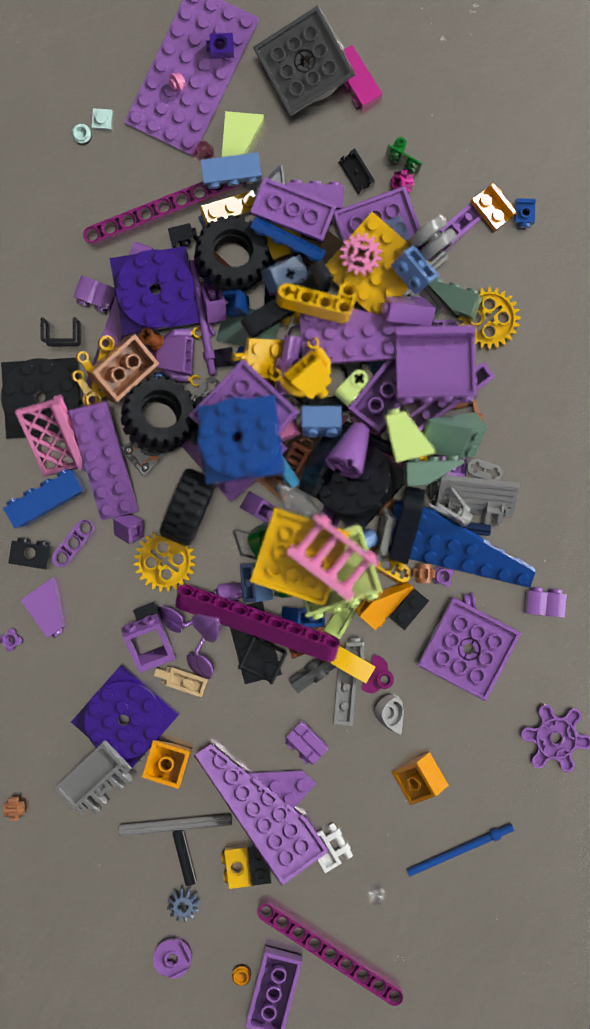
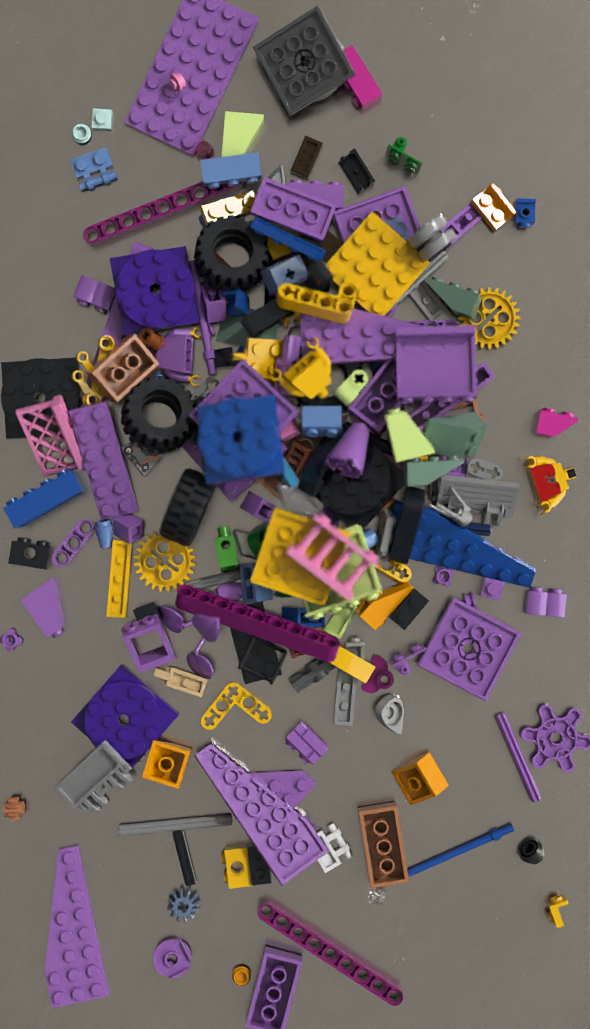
black piece [40,317,81,346] -> none
black brick [168,223,198,248] -> none
dark purple brick [206,33,234,58] -> none
bright pink gear [340,233,382,276] -> none
medium lavender slope [381,296,435,326] -> none
dark pink gear [390,170,415,192] -> none
medium blue brick [390,245,439,295] -> none
nougat gear [412,564,436,583] -> none
none -> medium lavender wing [44,845,109,1008]
none -> medium blue plate [70,147,117,191]
none -> medium blue cone [94,519,113,548]
none -> yellow plate [106,540,132,618]
none -> light grey axle [185,570,241,589]
none -> yellow beam [201,682,272,730]
none -> bright green torso [215,526,240,573]
none -> dark brown plate [290,135,323,179]
none -> nougat brick [358,802,409,888]
none -> medium lavender hinge [389,644,427,675]
none -> medium lavender brick [478,577,504,601]
none -> medium lavender axle [495,712,541,802]
none -> pearl dark grey cone [519,839,545,864]
none -> torso [523,456,576,515]
none -> dark pink slope [533,408,578,438]
none -> yellow bracket [546,895,569,928]

